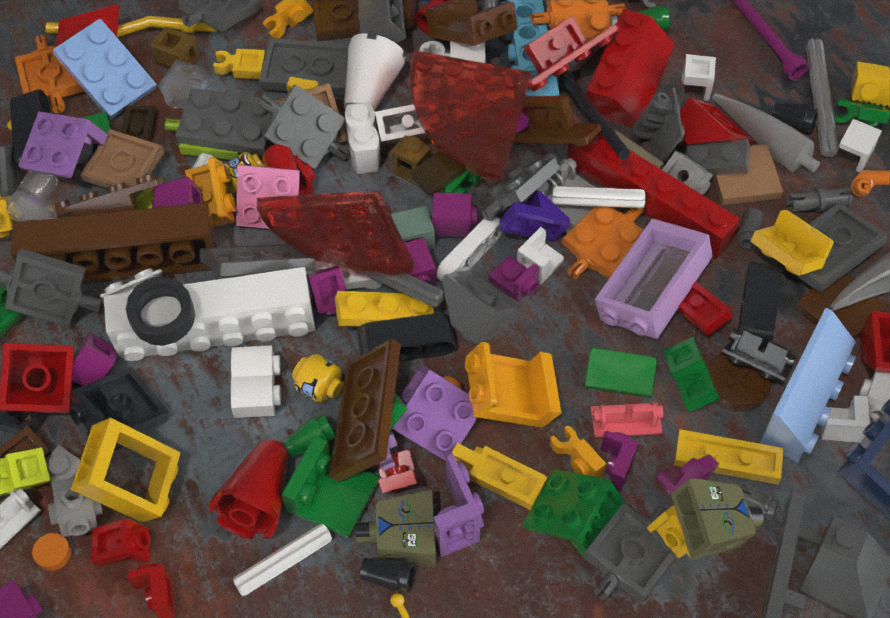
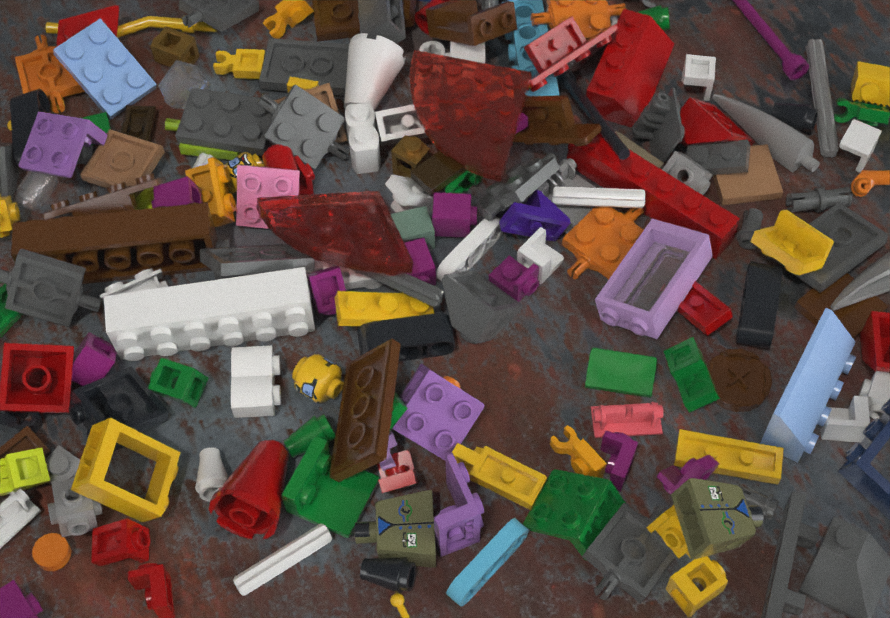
clear brick [6,191,57,222] -> none
black tyre [125,277,196,346] -> none
light orange panel [465,342,562,428] -> none
black hinge [722,327,797,381] -> none
none -> green brick [148,357,209,409]
none -> white cone [195,448,228,502]
none -> white slope [385,175,439,213]
none -> medium azure beam [446,518,529,607]
none -> yellow brick [666,556,728,618]

